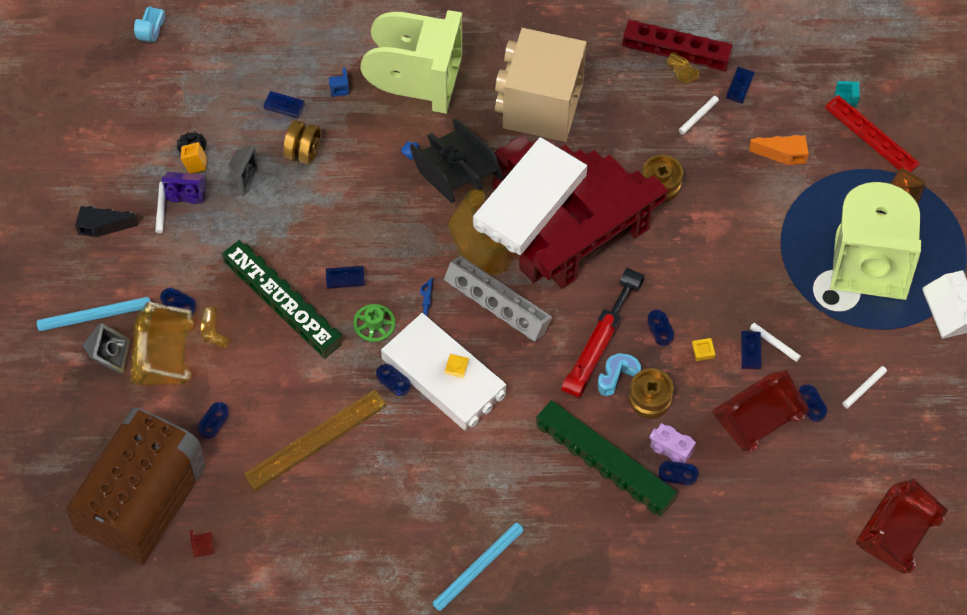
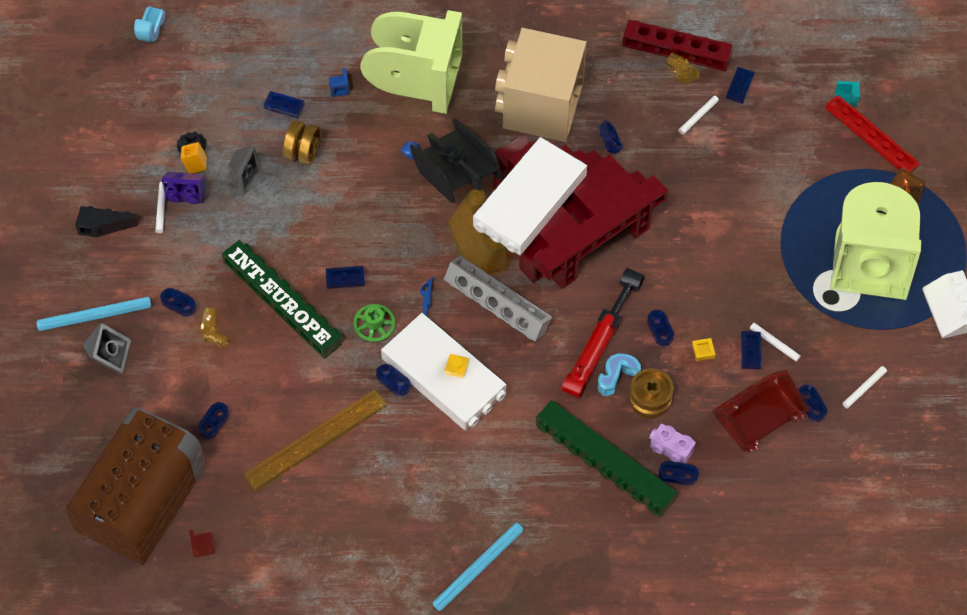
clear yellow windscreen [131,302,193,386] -> none
pearl gold wheel [642,154,683,202] -> none
orange slope [749,135,809,165] -> none
clear red windscreen [856,479,948,574] -> none
none -> clear blue plate [598,120,623,154]

